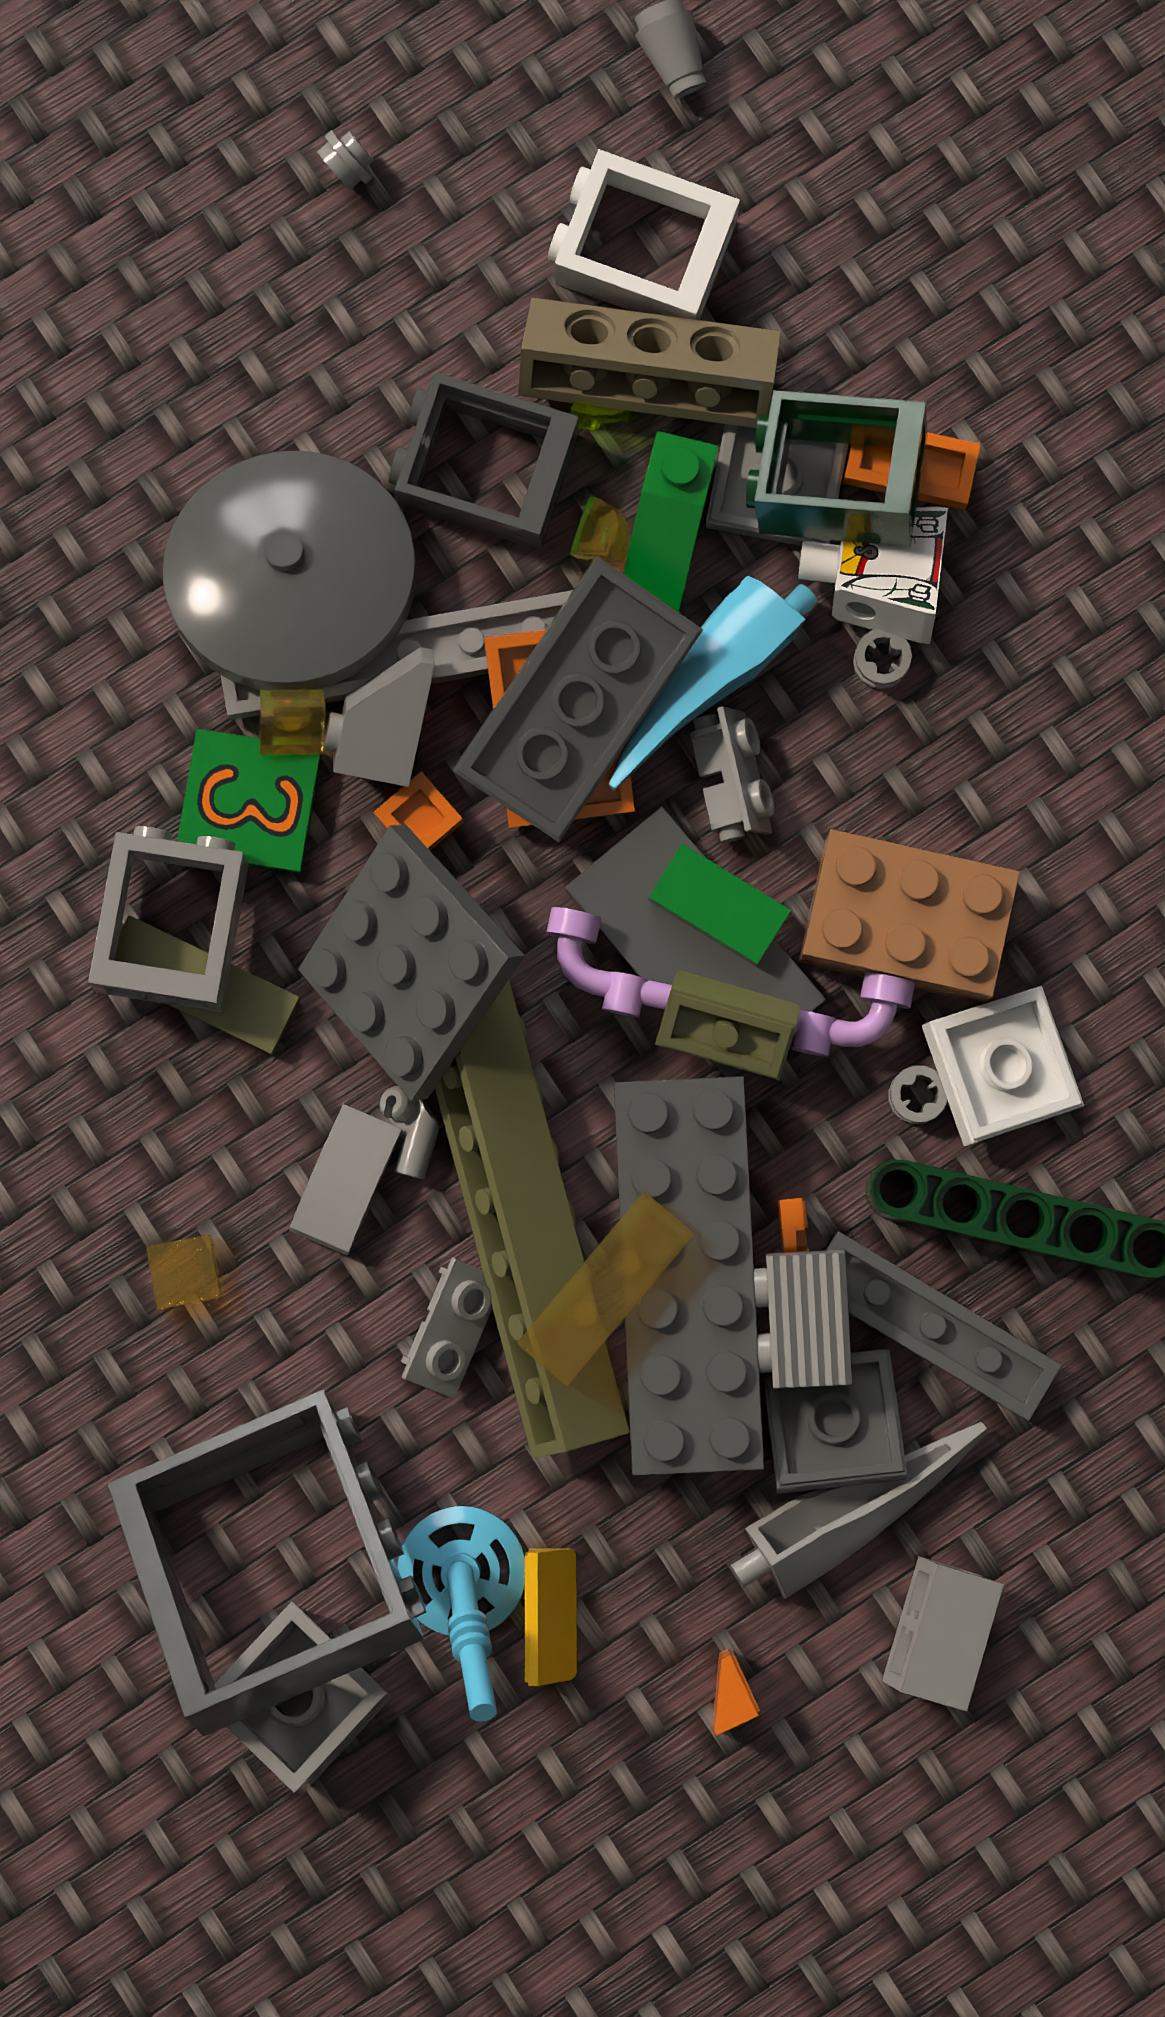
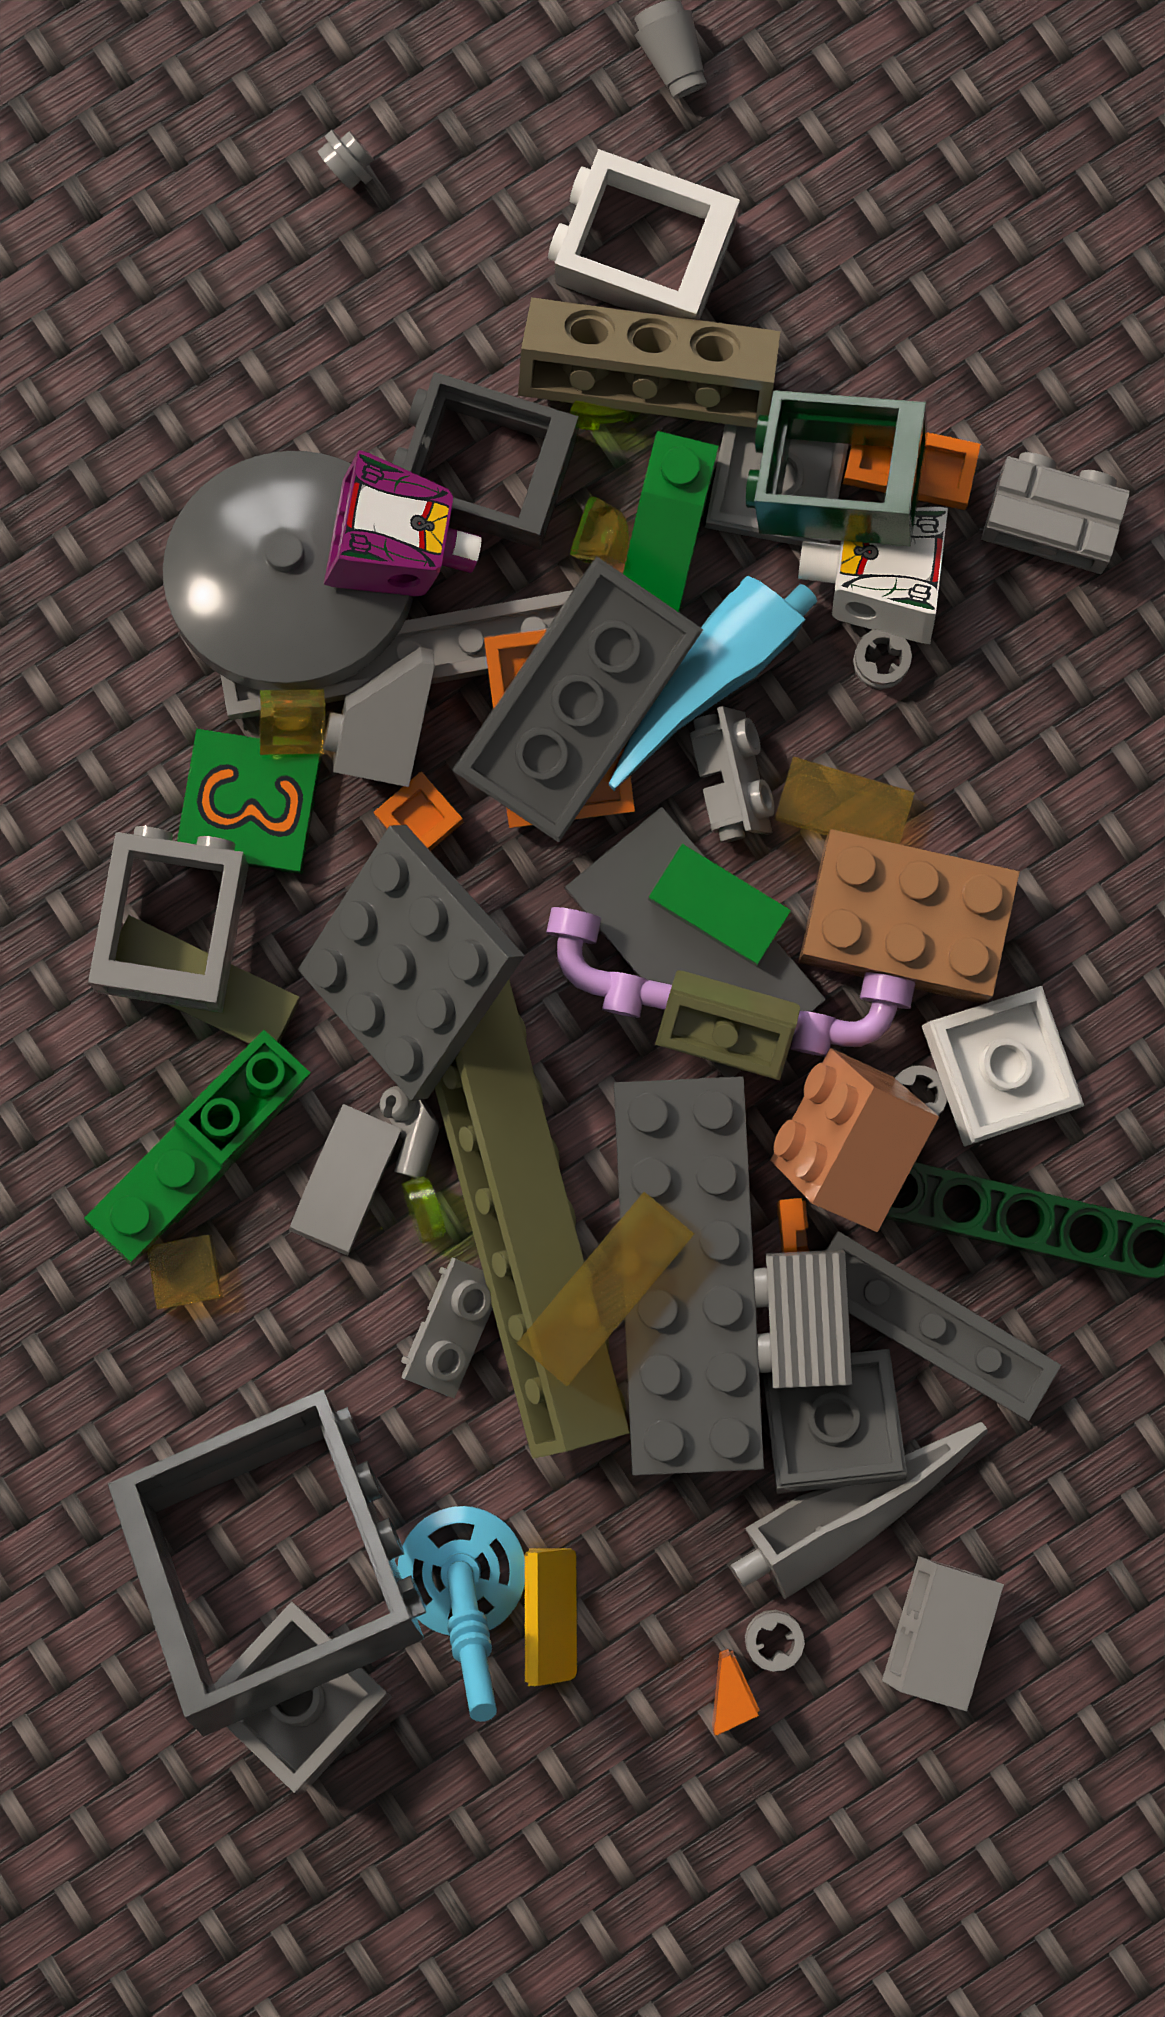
none -> green slope [84,1030,311,1266]
none -> torso [323,450,481,596]
none -> clear neon green tile [402,1176,446,1244]
none -> light grey bush [745,1610,805,1672]
none -> nougat brick [770,1048,939,1232]
none -> clear yellow tile [774,757,915,844]
none -> light grey brick [981,452,1130,574]

